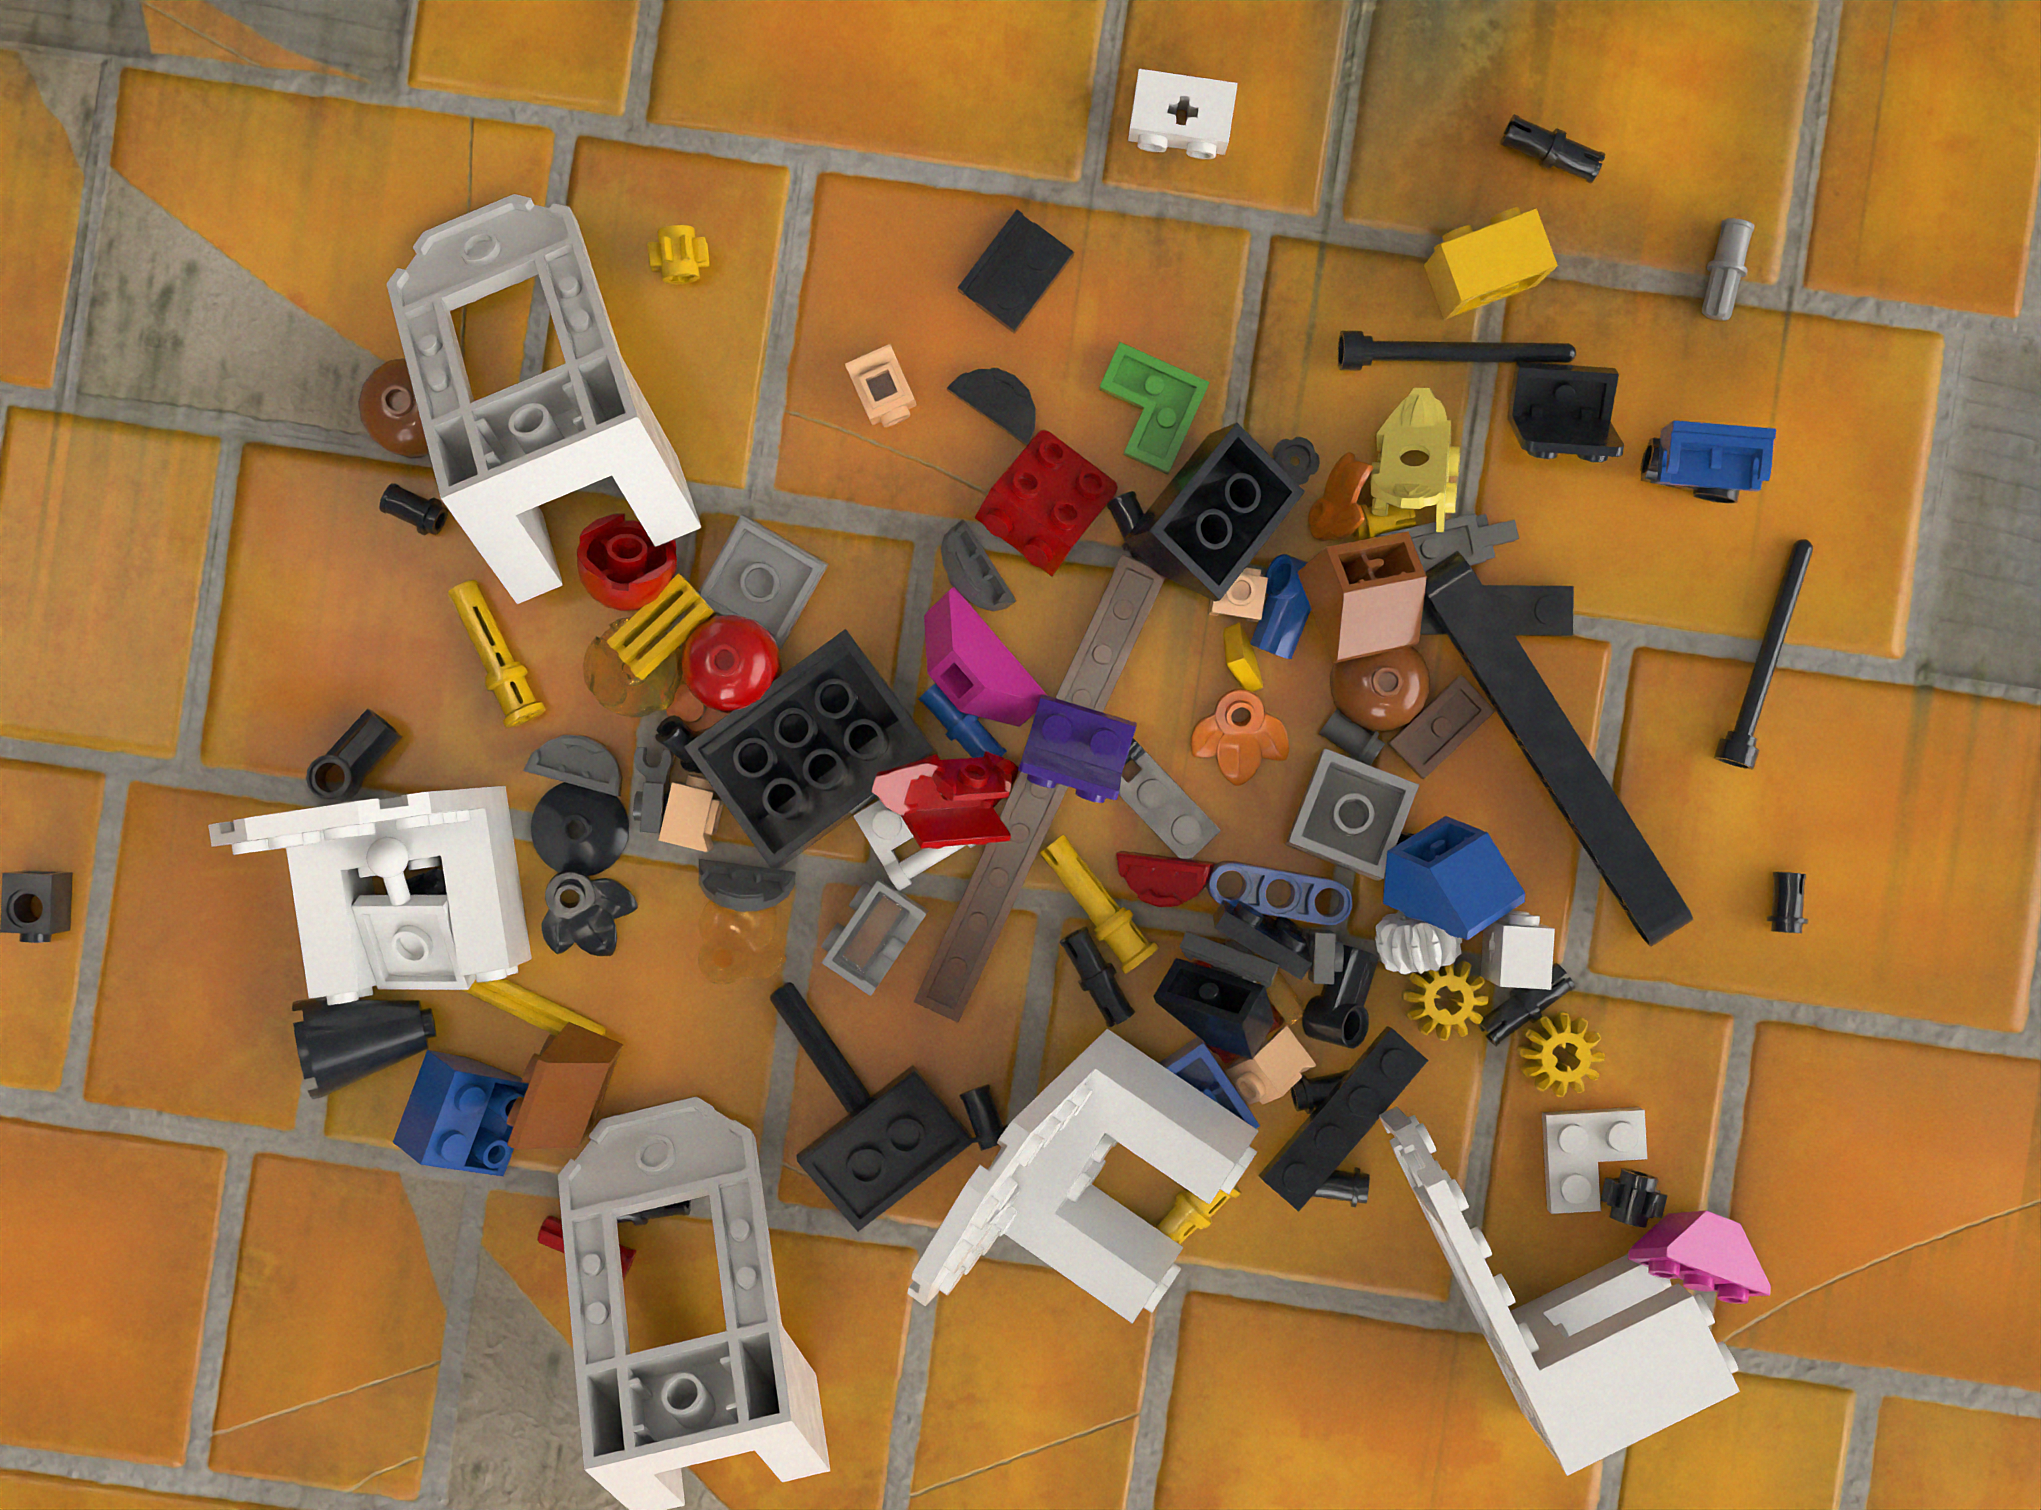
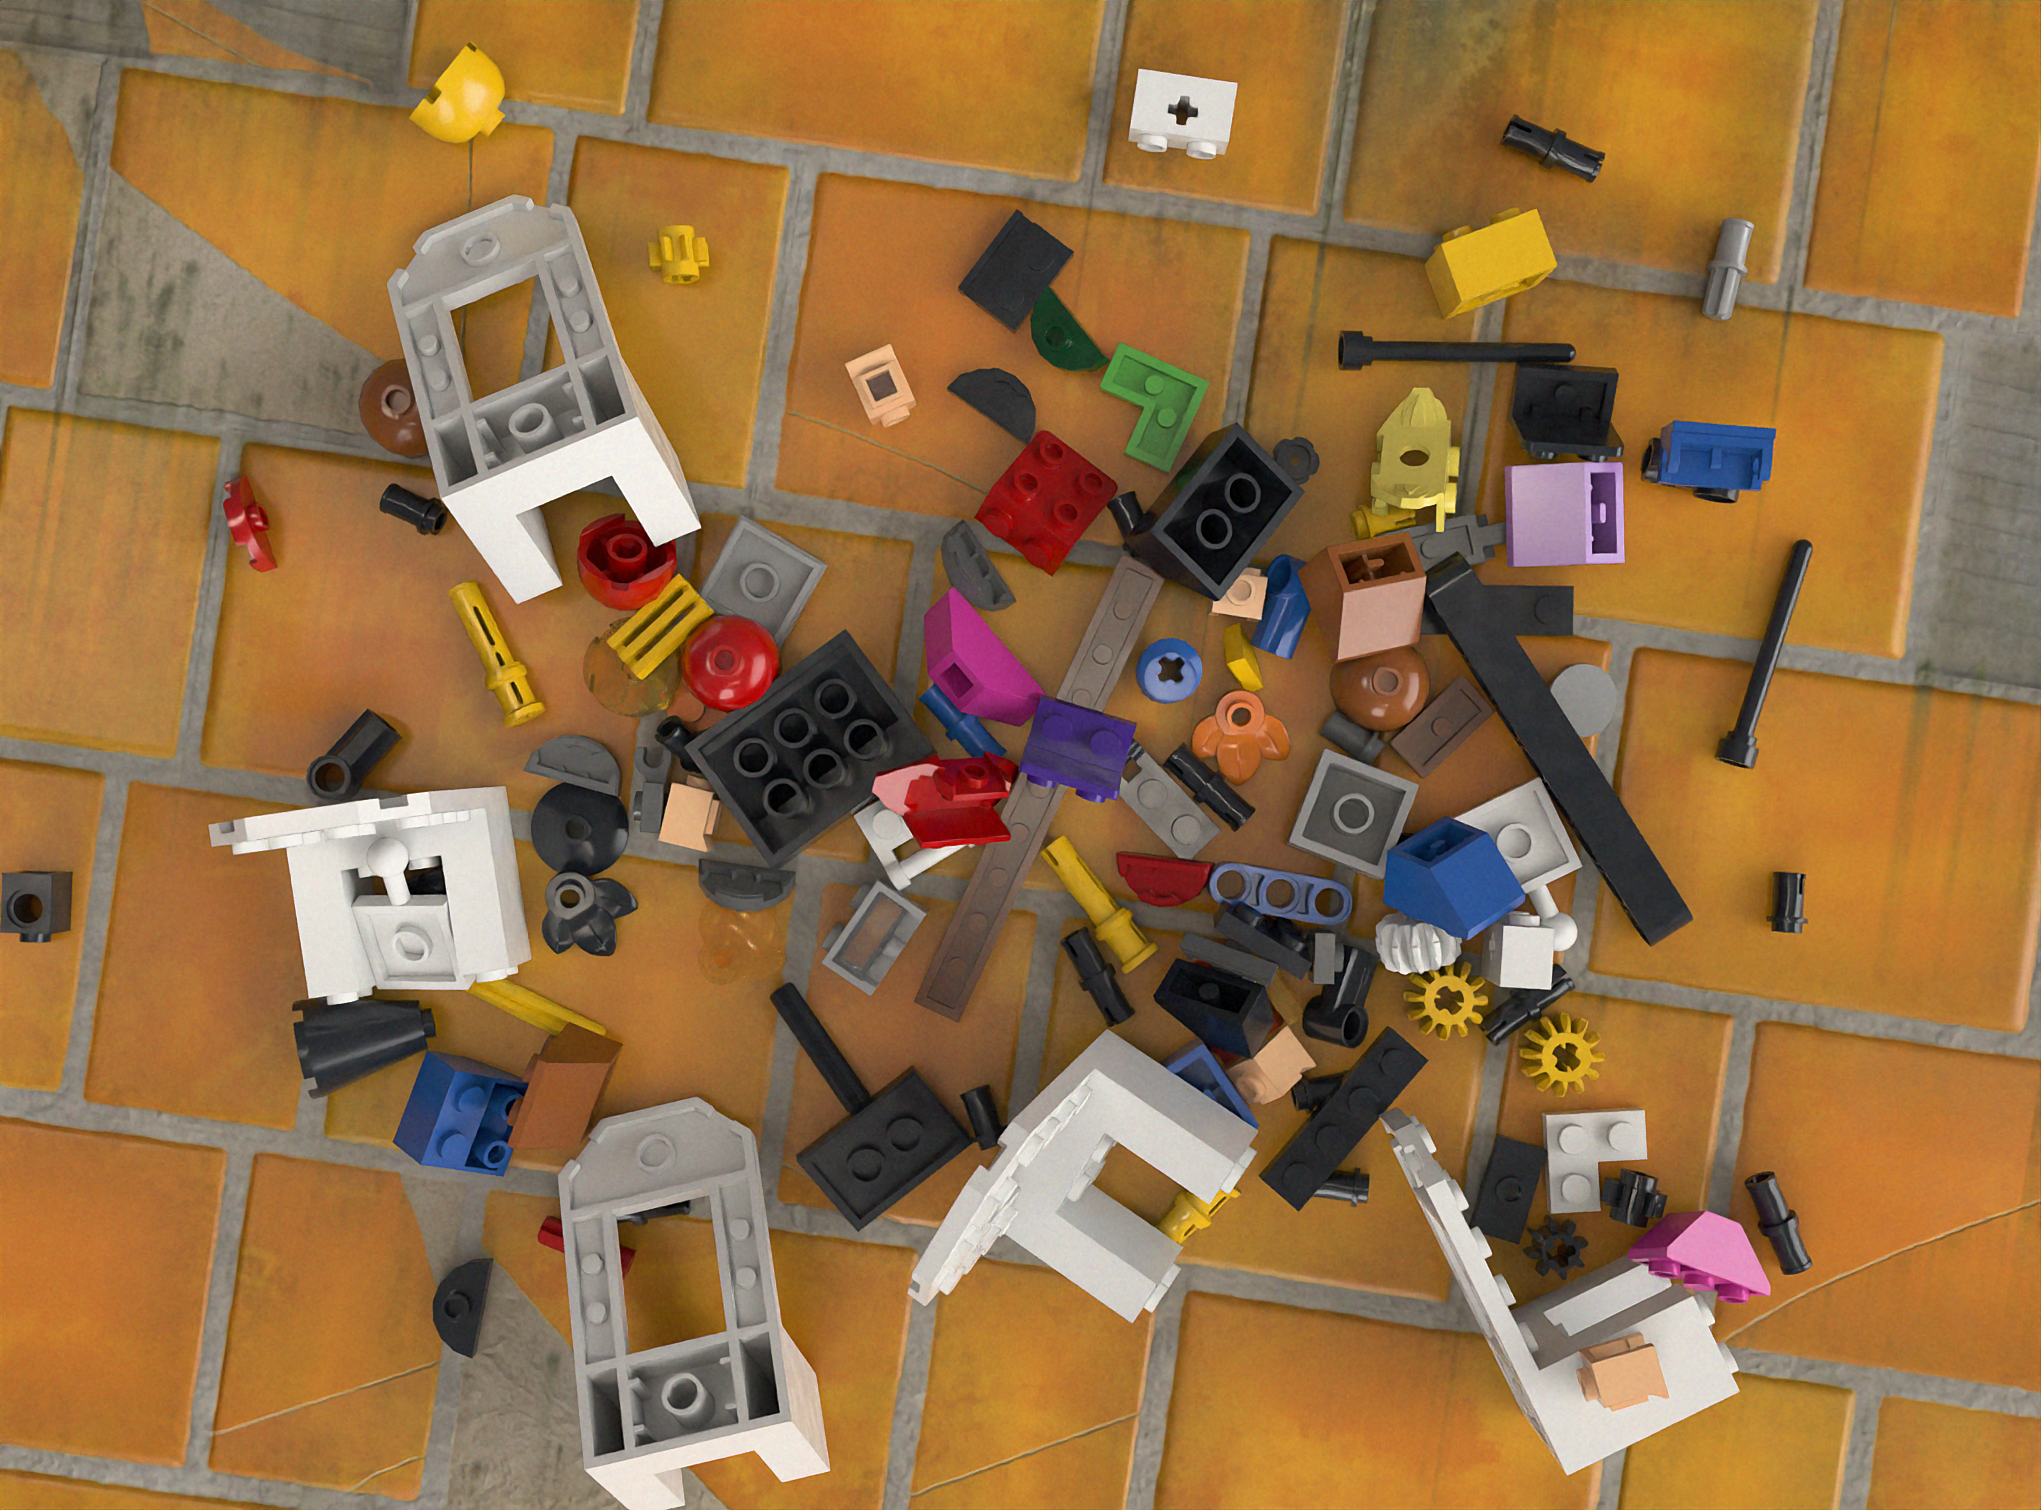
orange plate [1308,452,1373,541] -> none
none -> red plate [223,475,278,573]
none -> yellow cylinder [409,40,505,144]
none -> black plate [433,1258,494,1358]
none -> dark green plate [1030,286,1111,373]
none -> blue piece [1135,638,1203,704]
none -> black pin [1162,742,1256,832]
none -> white plate [1451,777,1583,951]
none -> black plate [1469,1134,1547,1245]
none -> slope [1505,462,1625,567]
none -> black gear [1523,1215,1589,1280]
none -> light grey piece [1545,663,1617,796]
none -> light nougat window [1576,1332,1670,1412]
none -> black pin [1744,1171,1813,1275]

